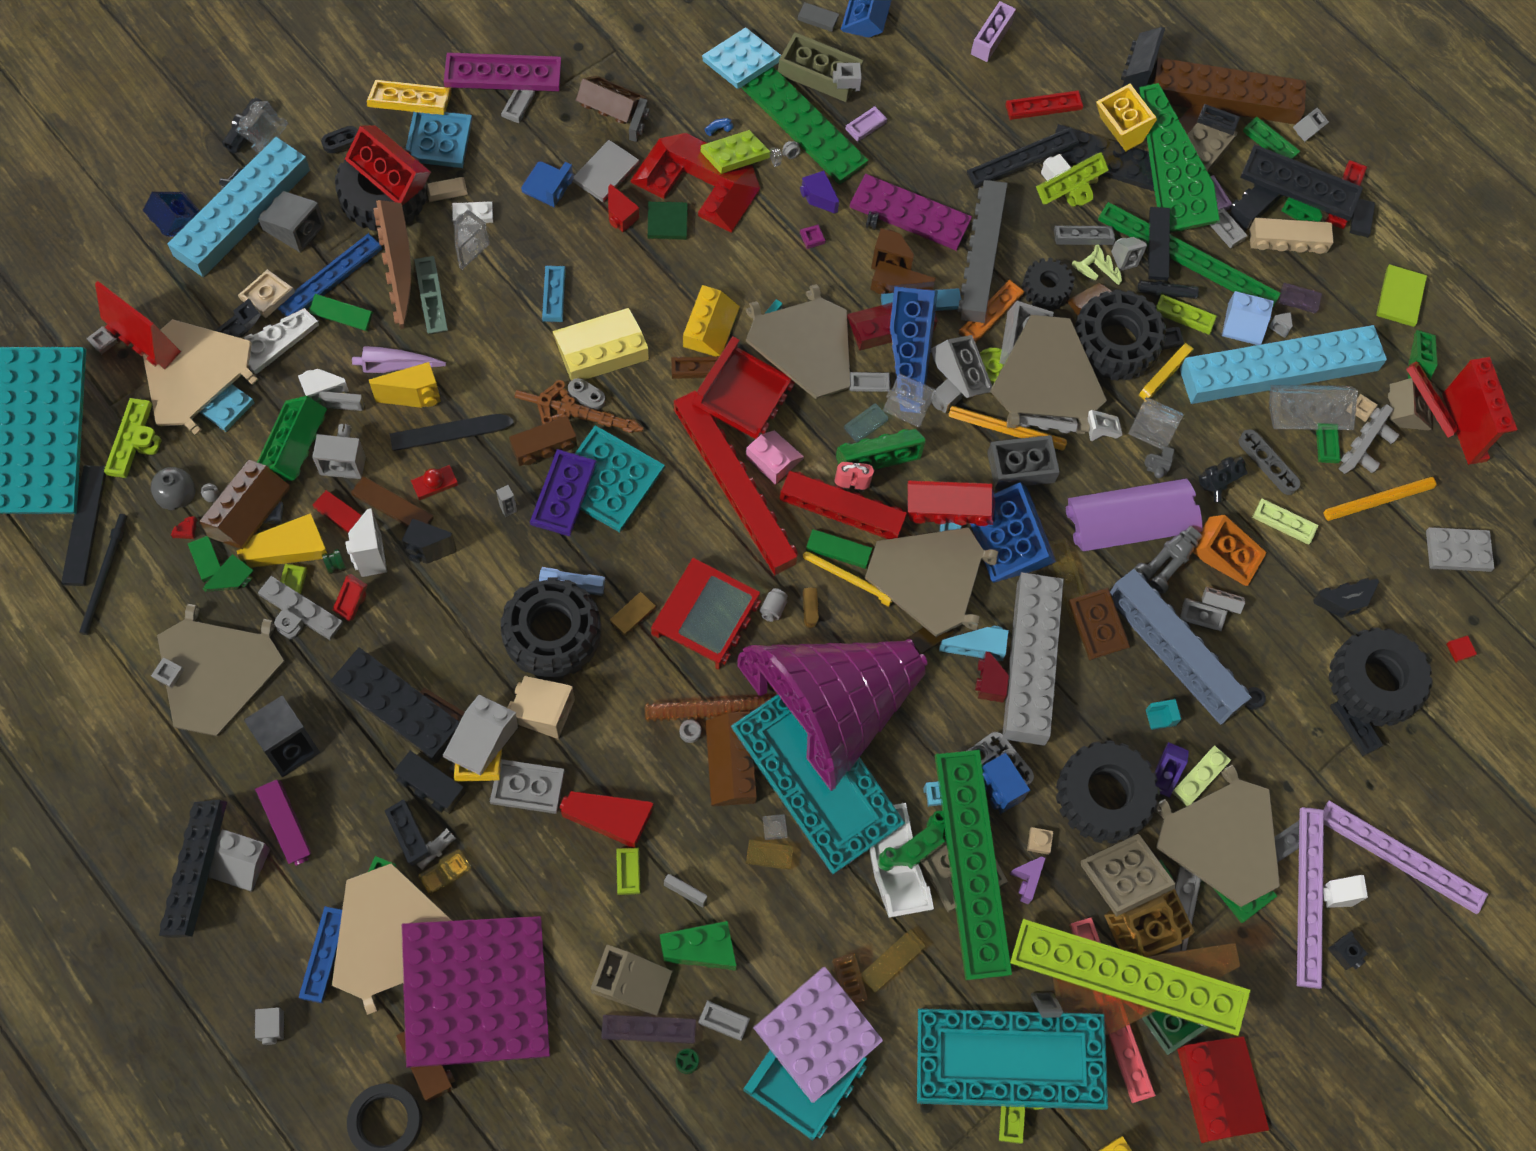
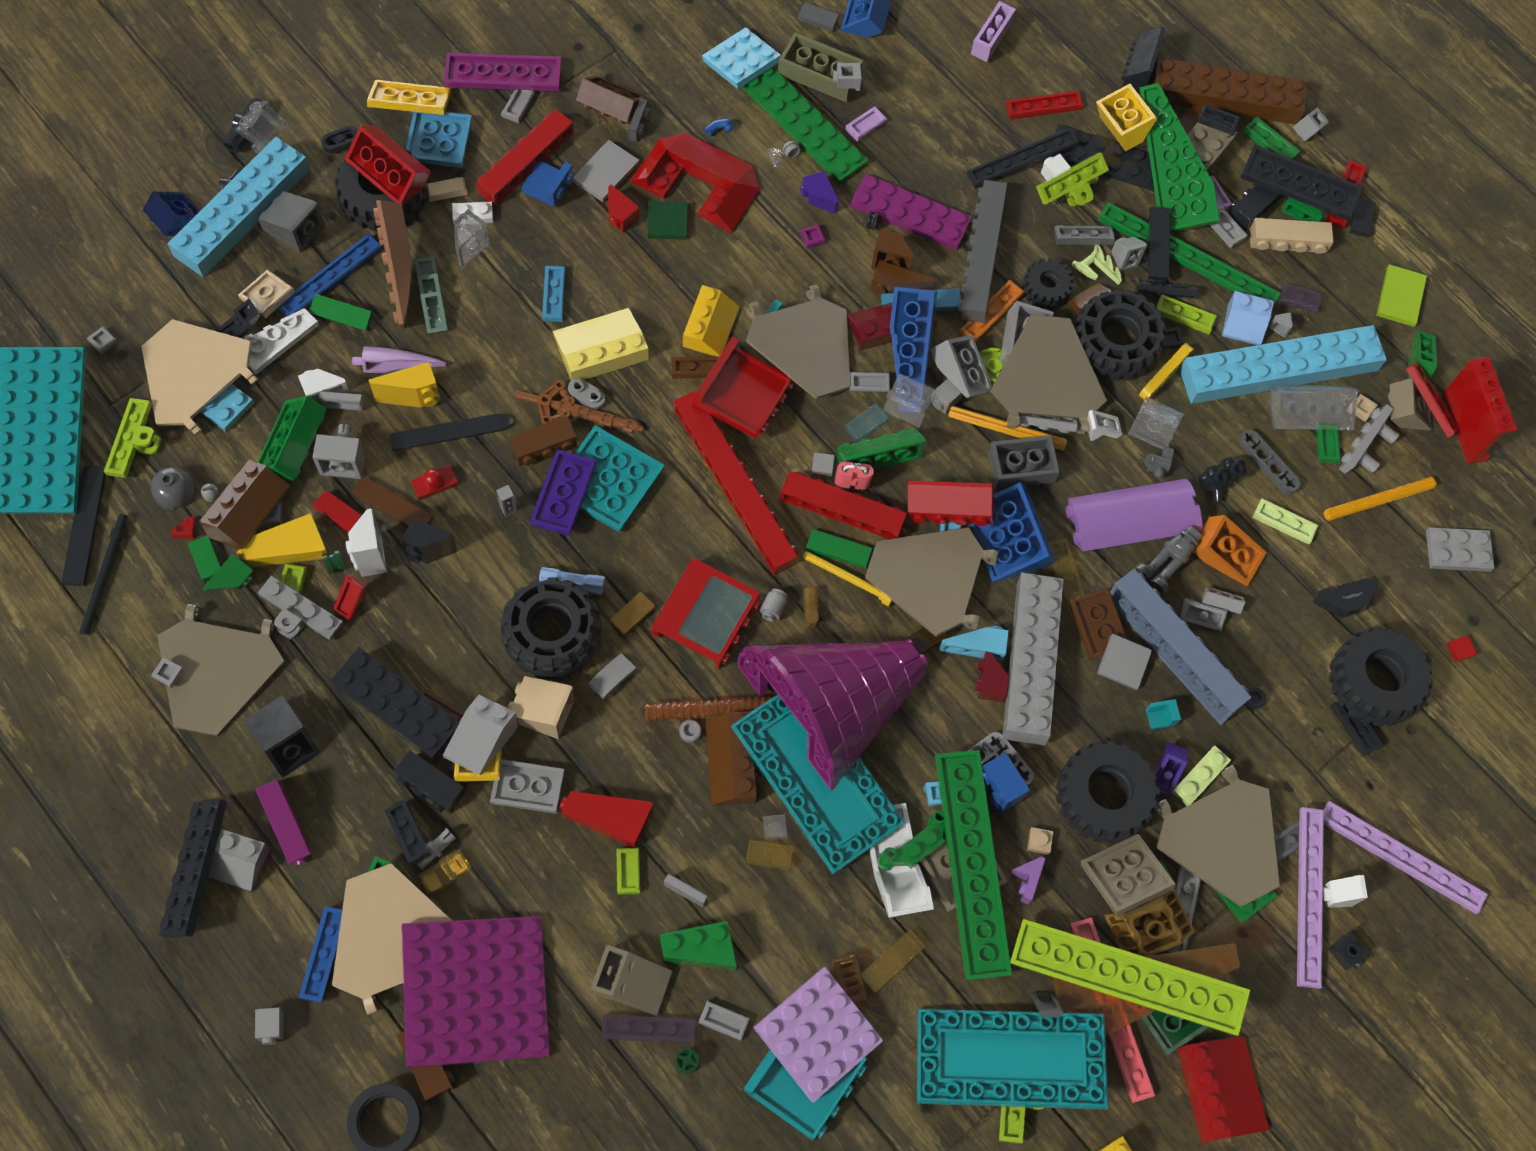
red slope [95,281,181,370] -> none
lime plate [700,130,770,174] -> none
bright pink slope [746,430,804,485] -> none
none -> red brick [476,109,574,207]
none -> light grey slope [588,654,636,699]
none -> light grey tile [811,452,834,476]
none -> light grey tile [1097,634,1152,690]

